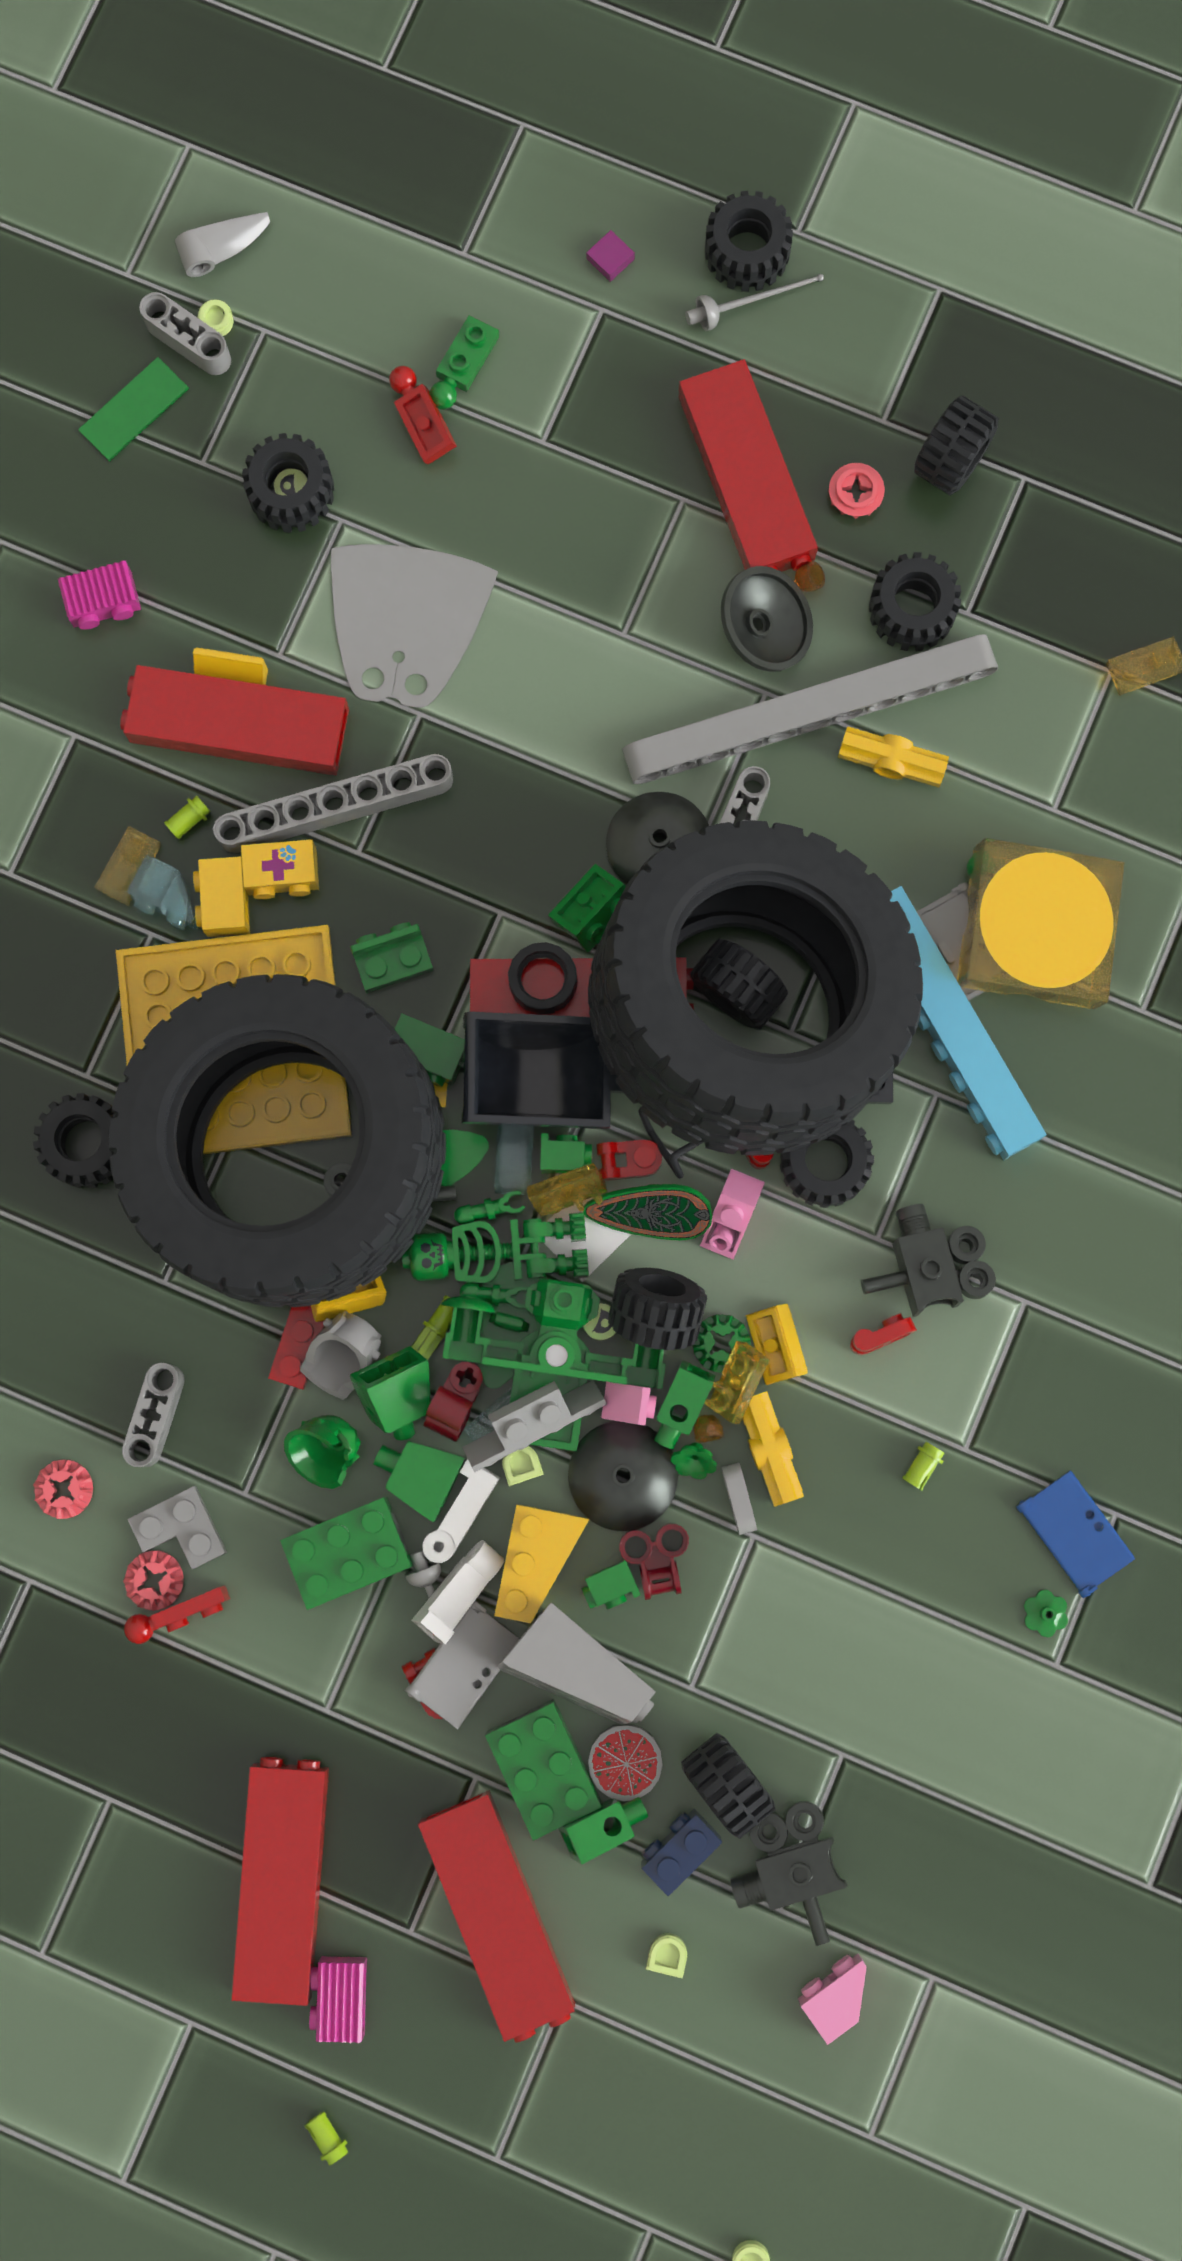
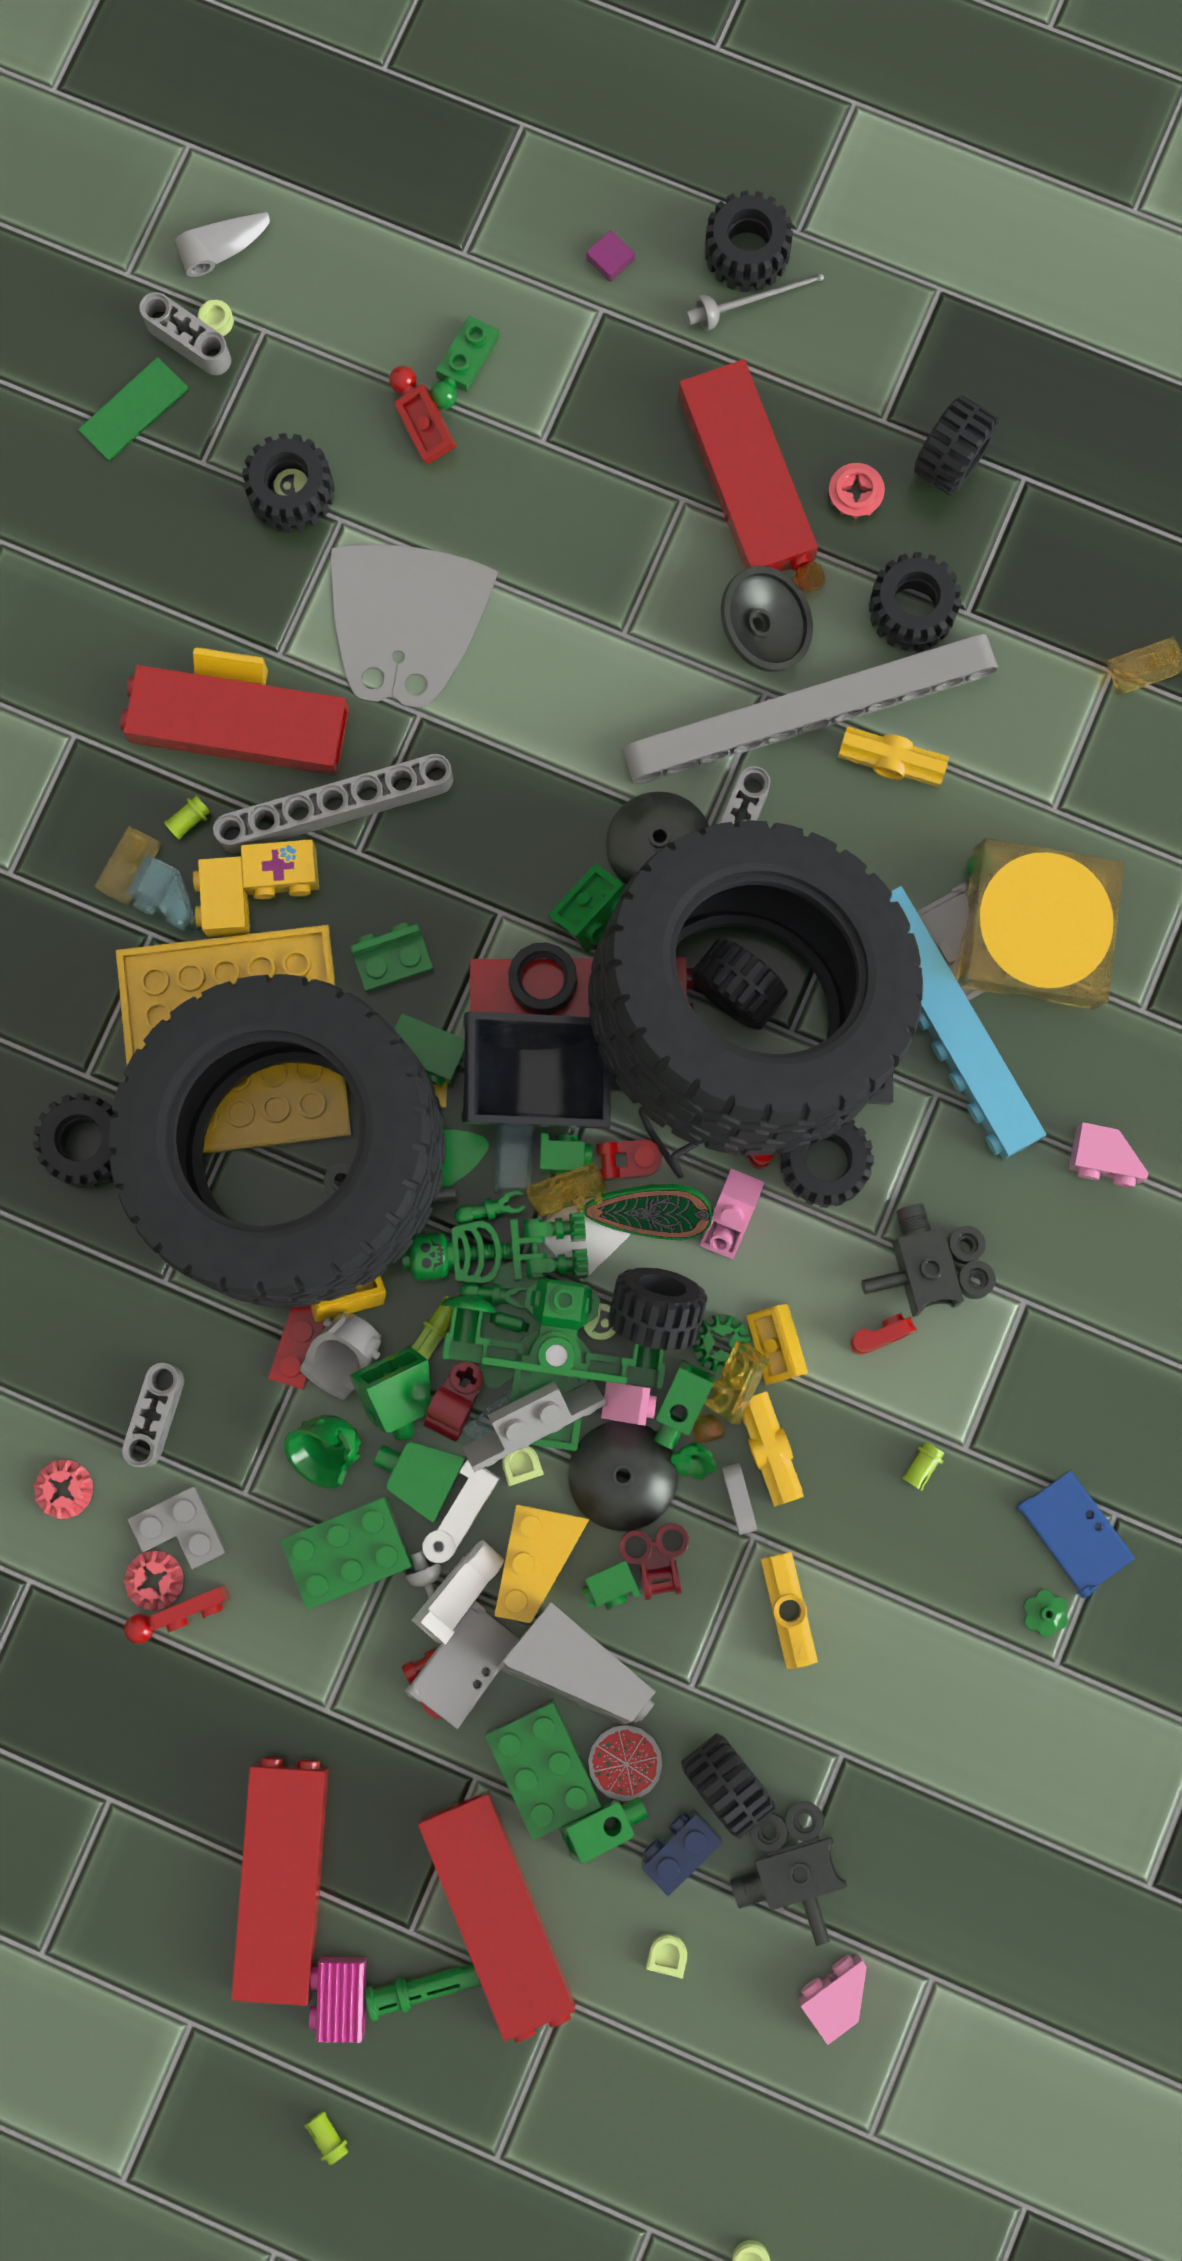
dark pink brick [58,561,141,630] -> none
none -> green pin [364,1962,482,2022]
none -> yellow piece [760,1551,818,1670]
none -> bright pink slope [1068,1122,1148,1188]

